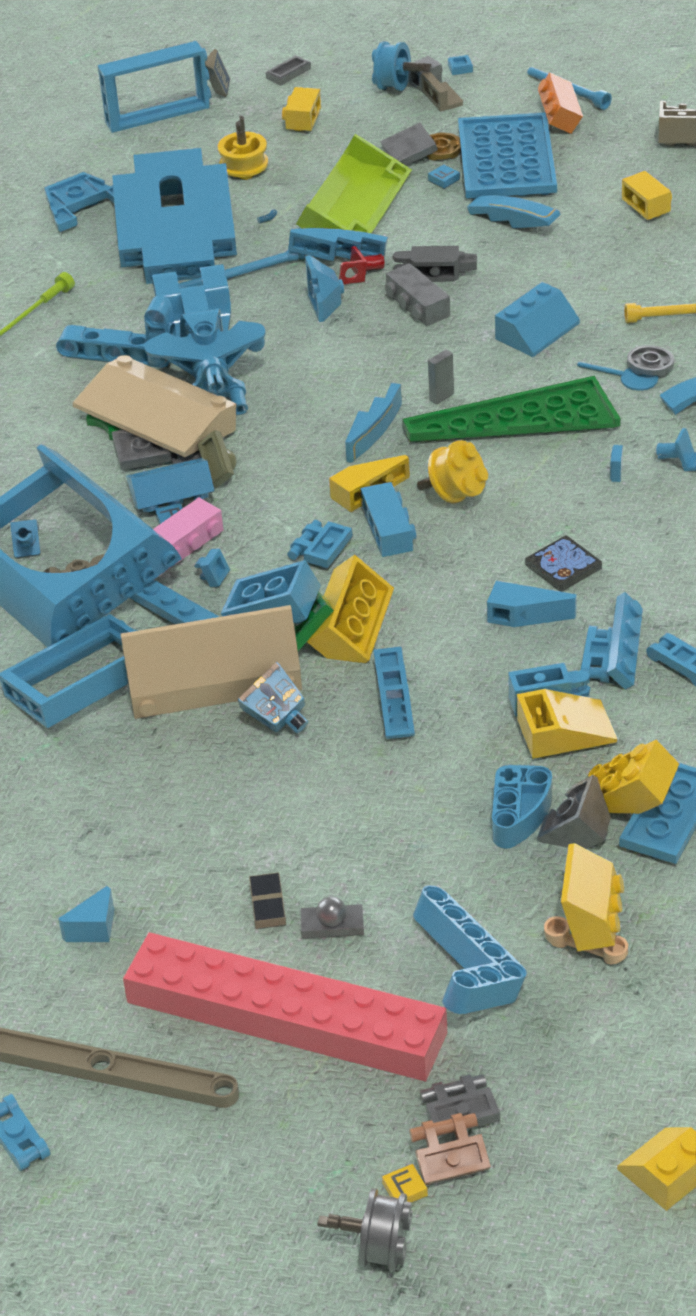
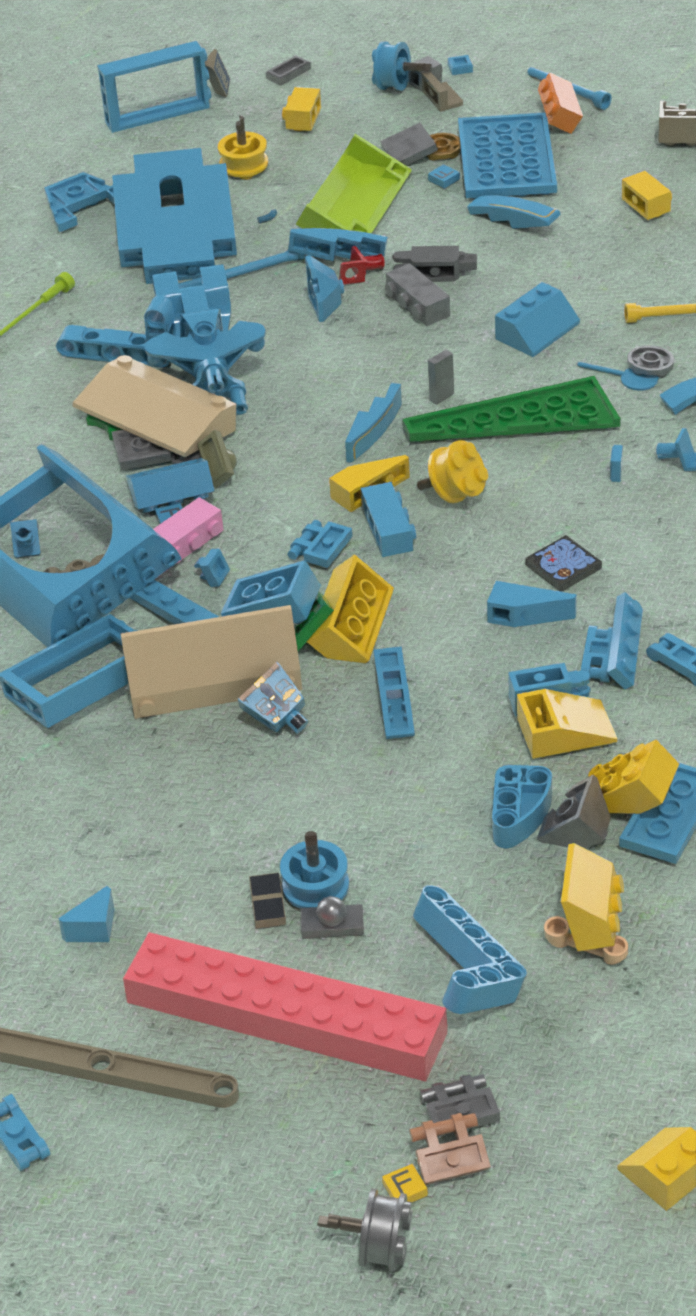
none -> dark azure wheel [280,831,349,909]

